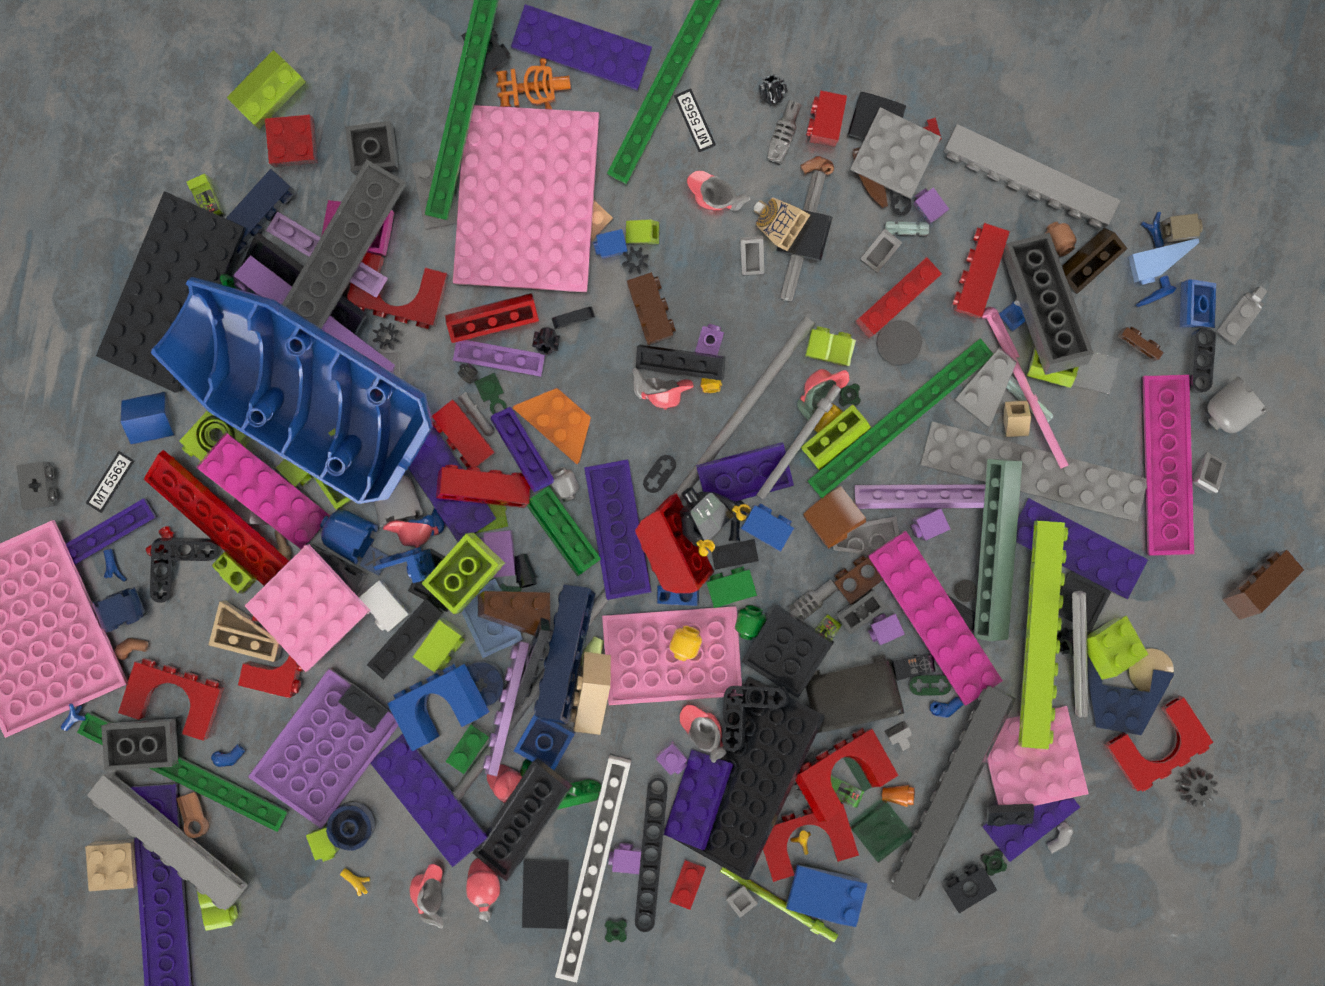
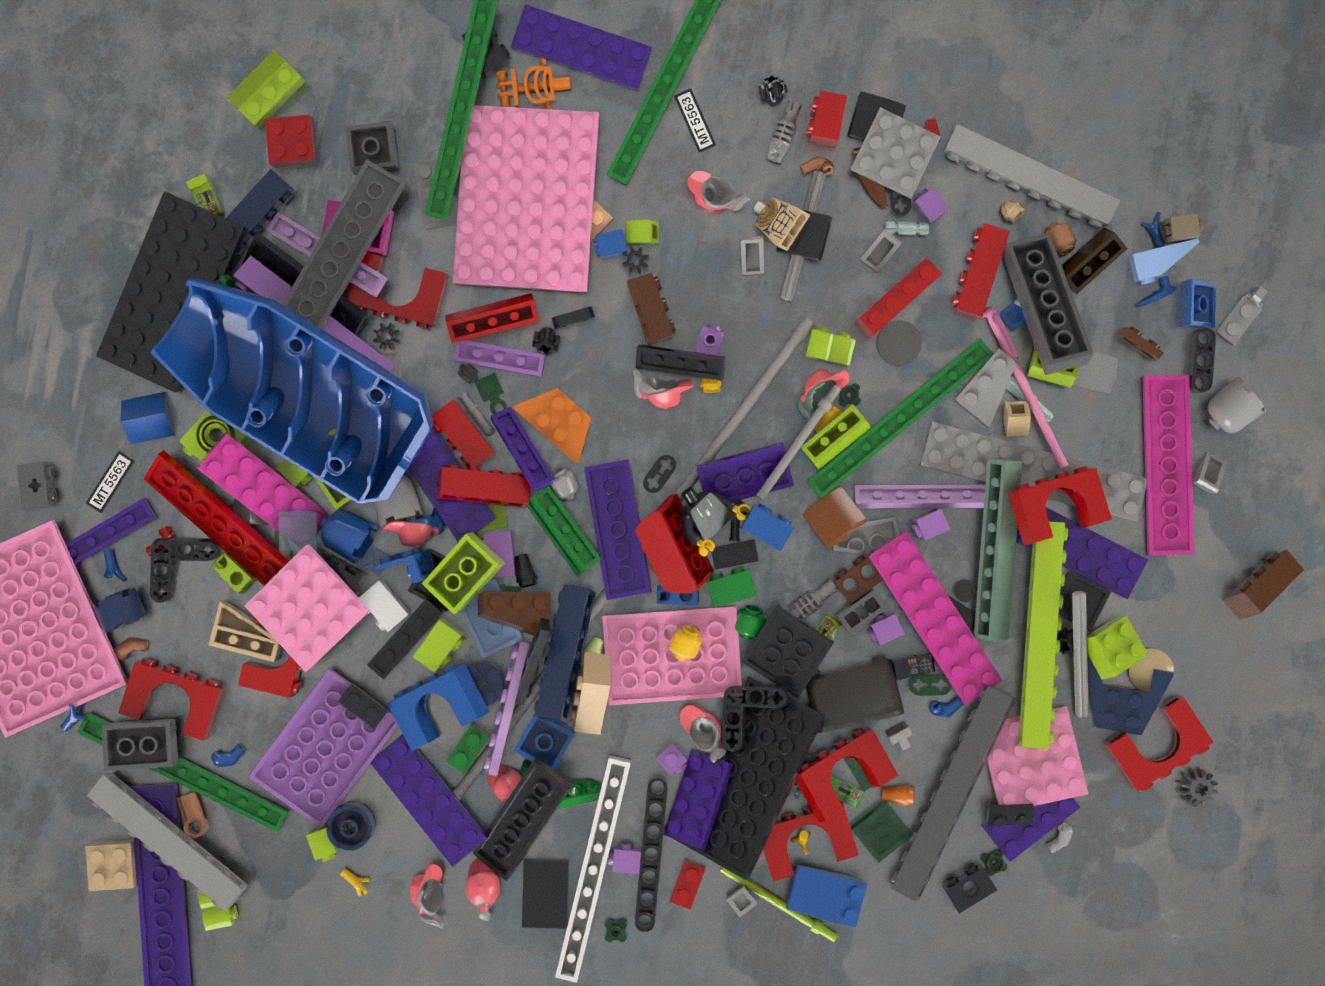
none -> clear light blue piece [278,509,317,553]
none -> tan plate [1001,200,1025,223]
none -> red arch [1008,466,1112,546]

